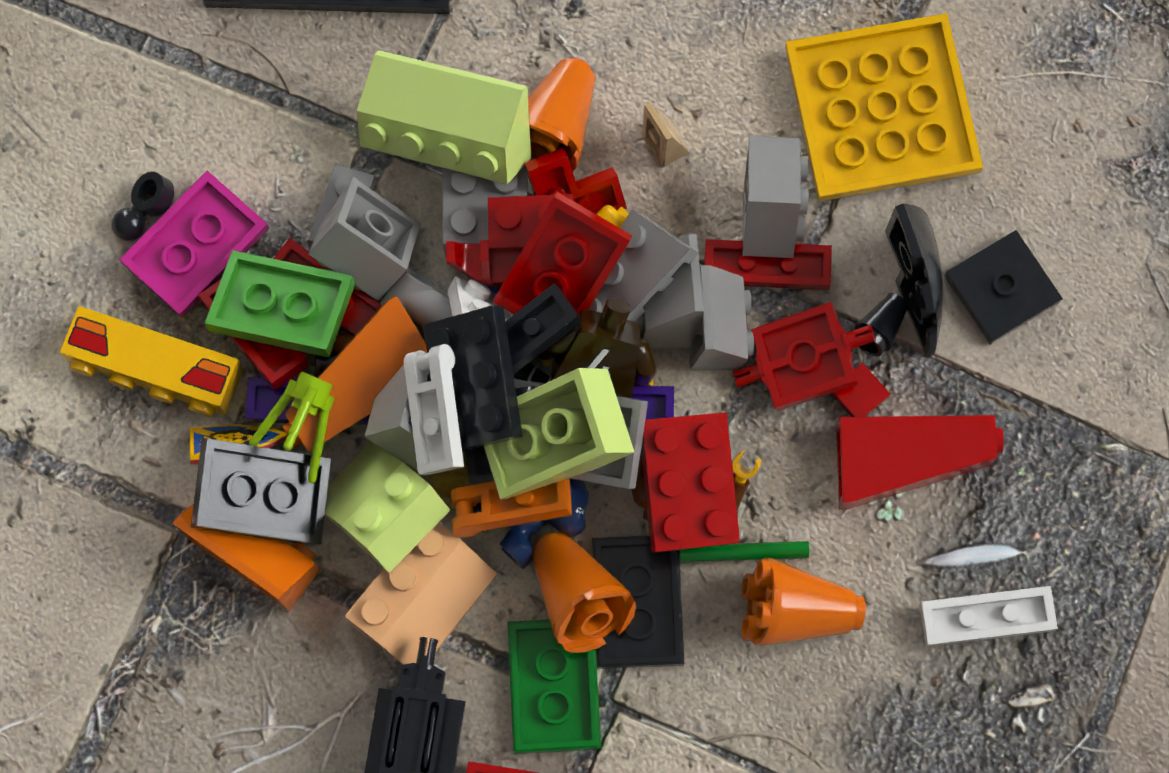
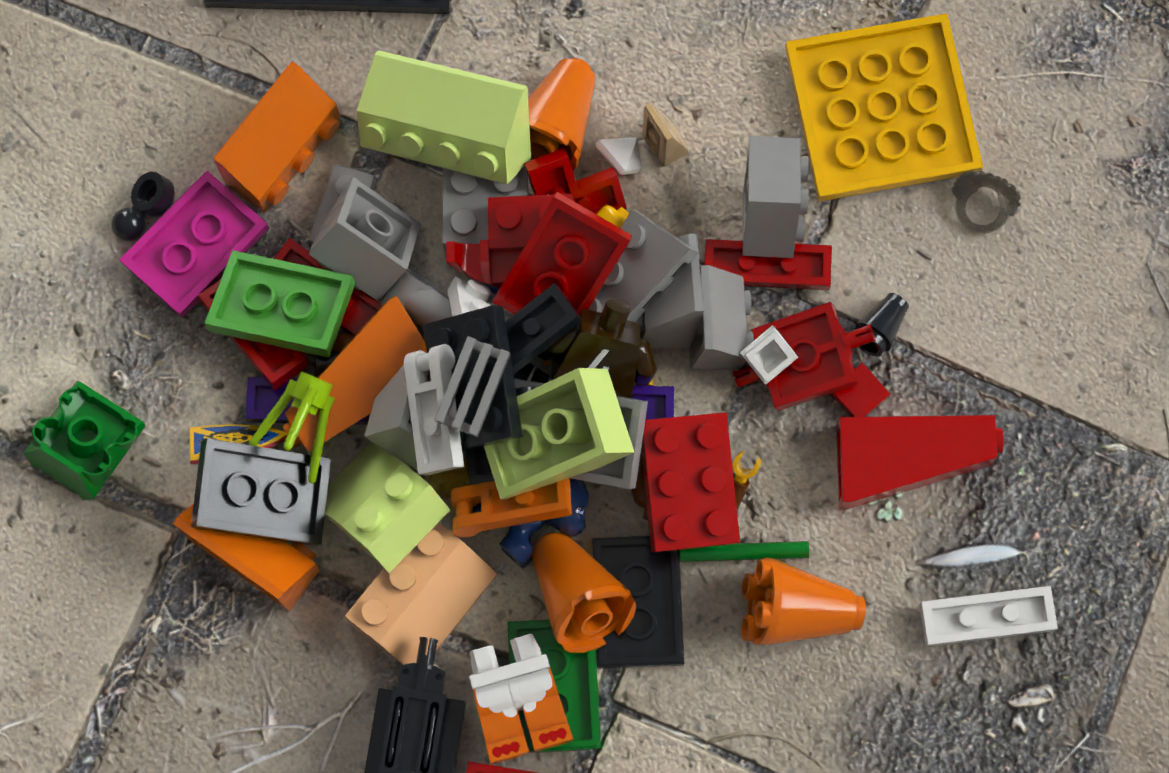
yellow brick [60,306,244,417] -> none
black brick [885,203,943,357] -> none
black plate [944,230,1063,345] -> none
none -> green slope [23,381,146,500]
none -> orange slope [213,61,341,213]
none -> light grey tile [434,336,510,438]
none -> hips [469,634,573,765]
none -> white slope [595,137,642,175]
none -> white slope [740,325,798,385]
none -> clear smoke piece [951,171,1021,234]

